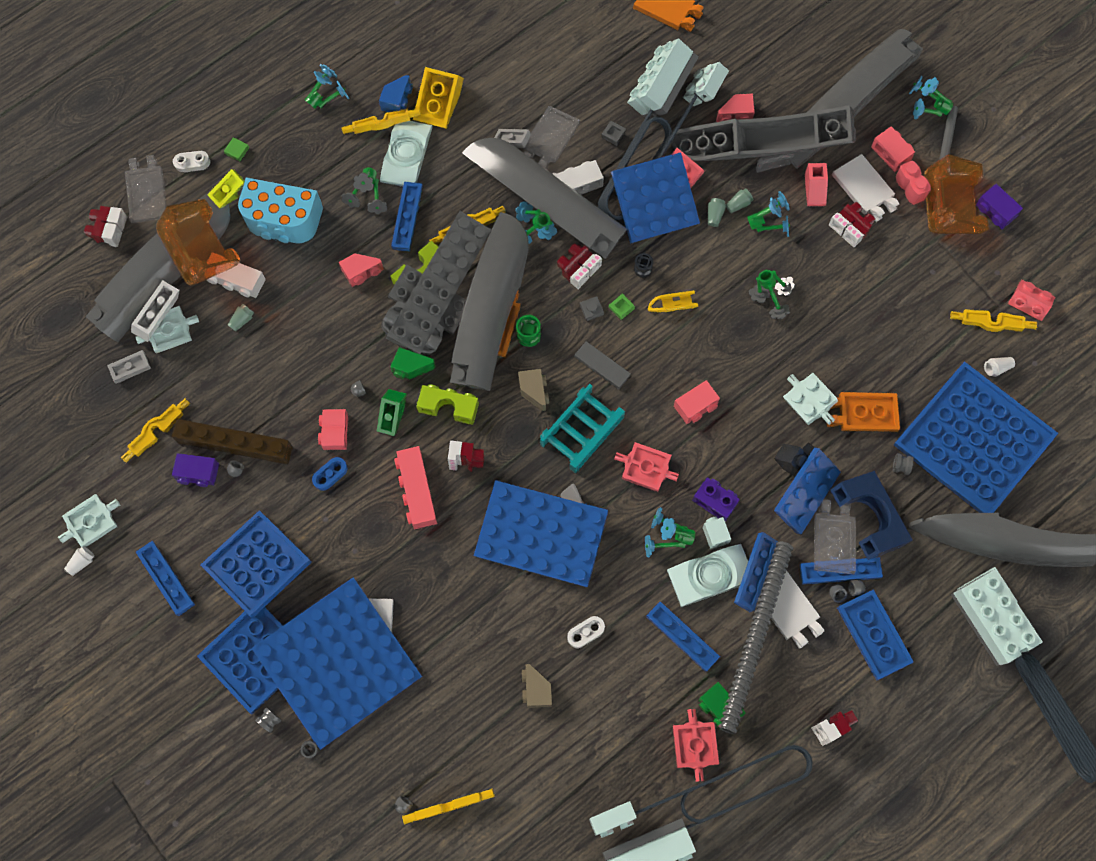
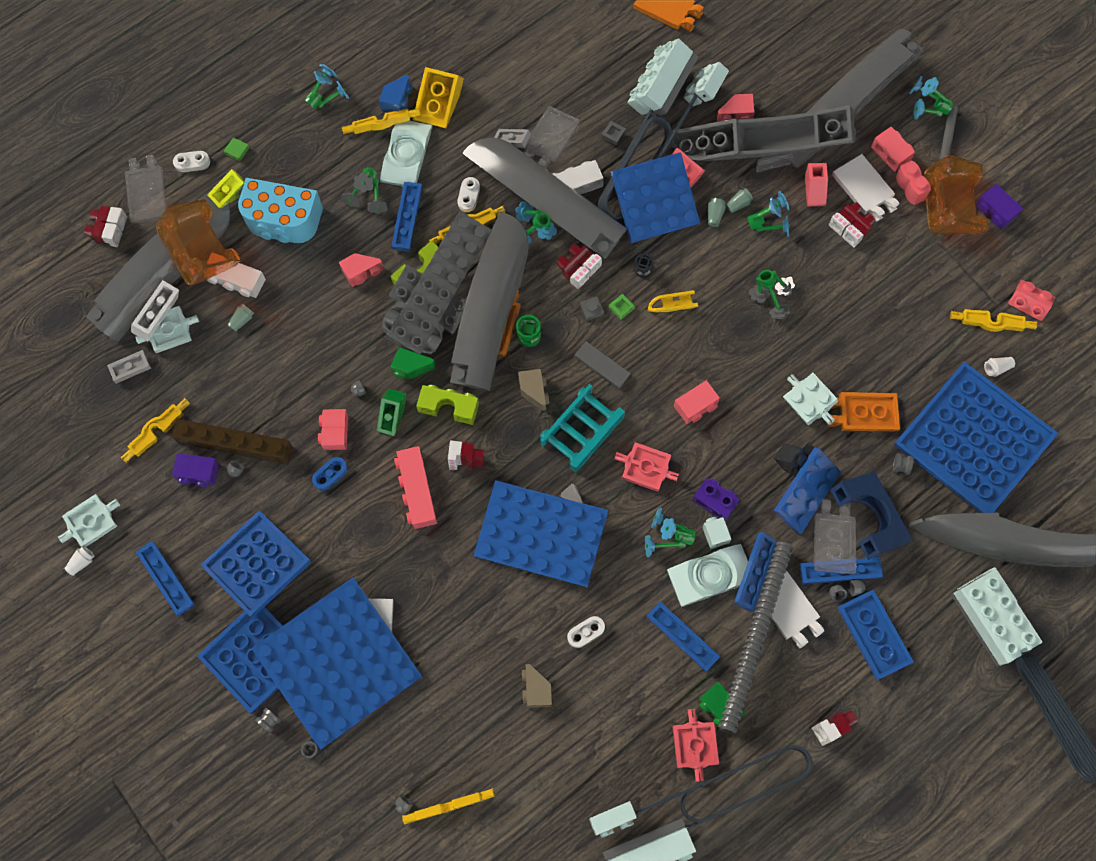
none -> white plate [458,177,480,212]

